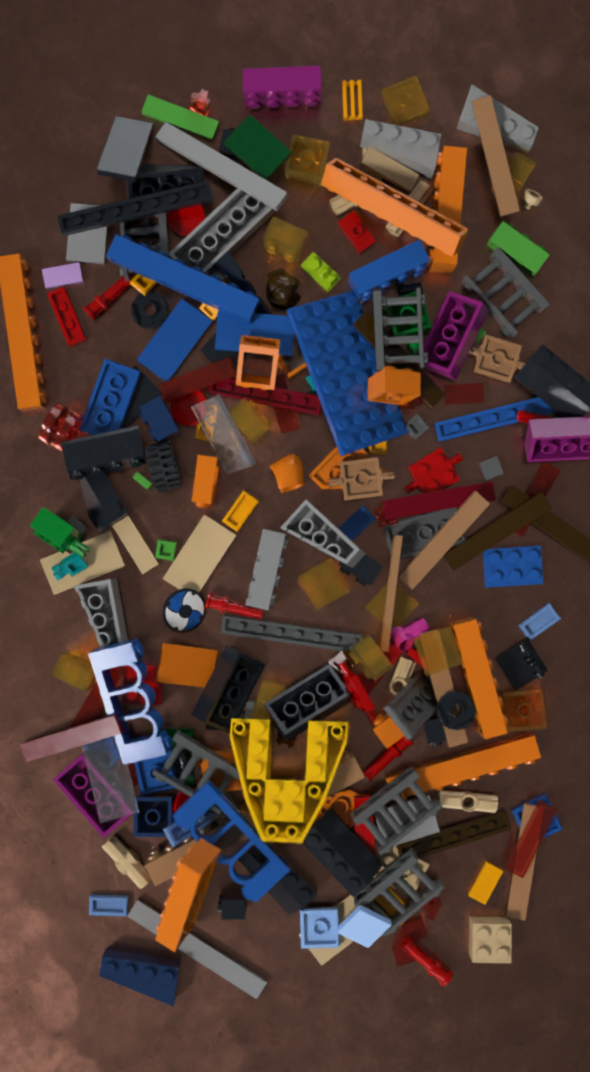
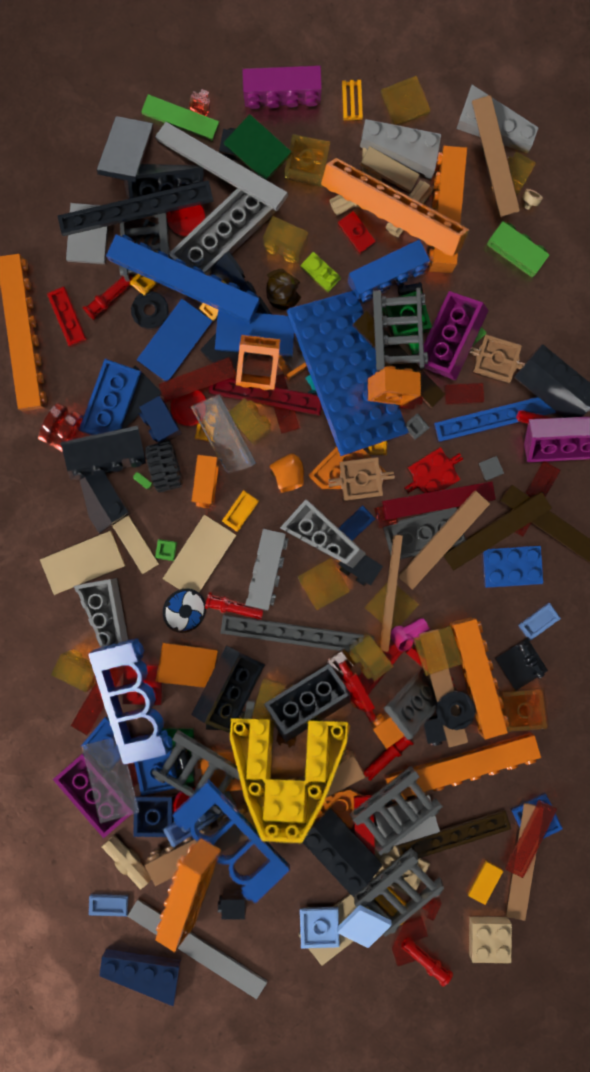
tile [20,714,124,762] -> none
green brick [29,507,90,558] -> none
lavender tile [42,262,84,289] -> none
teal plate [51,552,88,580] -> none
dark grey tile [68,516,89,535] -> none
black slope [238,841,317,915] -> none
tan piece [388,657,416,695] -> none
tan piece [438,790,498,813] -> none
dark grey fence [462,247,550,338] -> none

